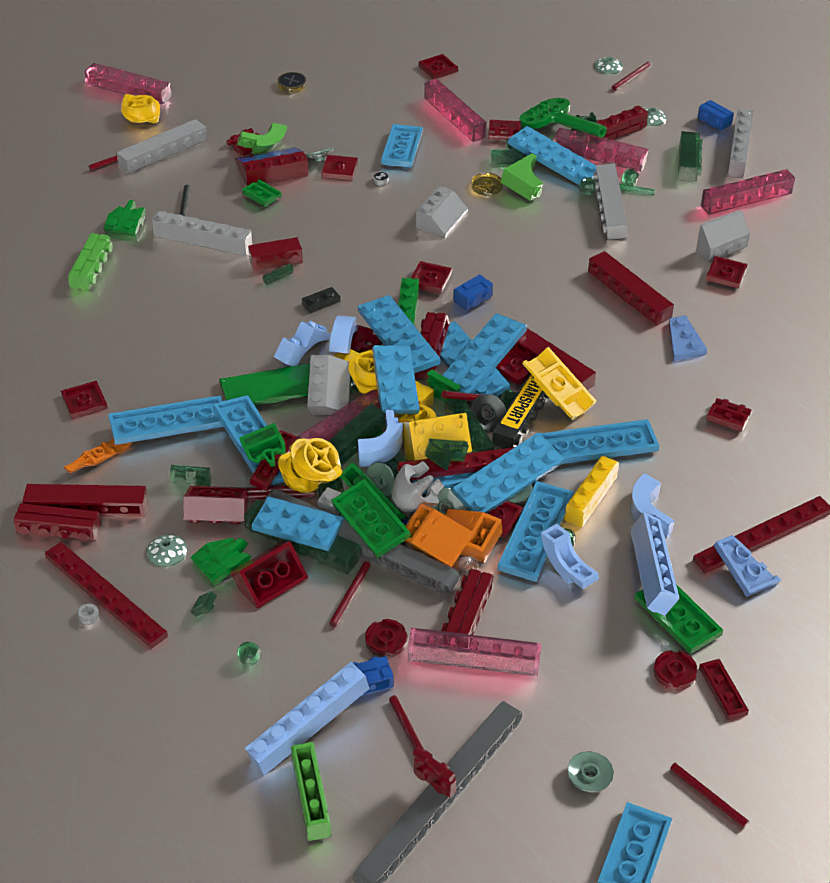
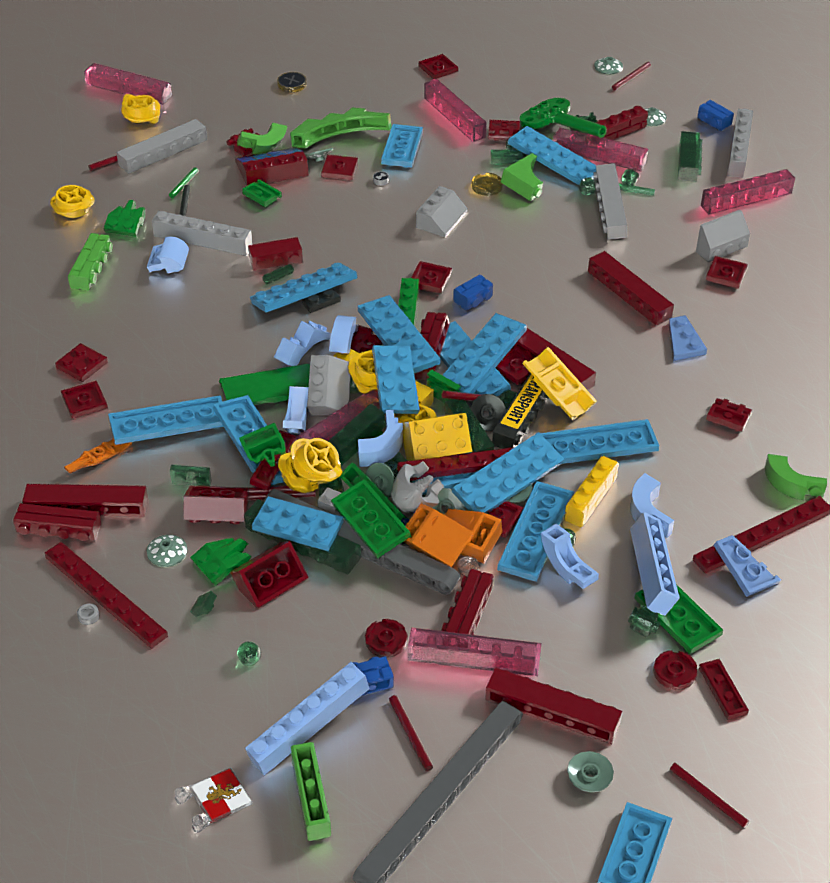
dark red bar [329,561,371,627] -> none
dark red plate [412,747,457,798] -> none
clear green slope [425,439,469,470] -> none
none -> yellow piece [50,185,95,218]
none -> dark red plate [55,343,108,382]
none -> light blue brick [147,237,189,273]
none -> green bar [169,167,199,199]
none -> flag [175,767,253,833]
none -> dark azure plate [250,263,358,313]
none -> light blue arch [283,386,309,435]
none -> bright green arch [290,107,392,149]
none -> dark red brick [485,667,622,745]
none -> clear green head [628,605,661,637]
none -> bright green arch [765,454,827,500]

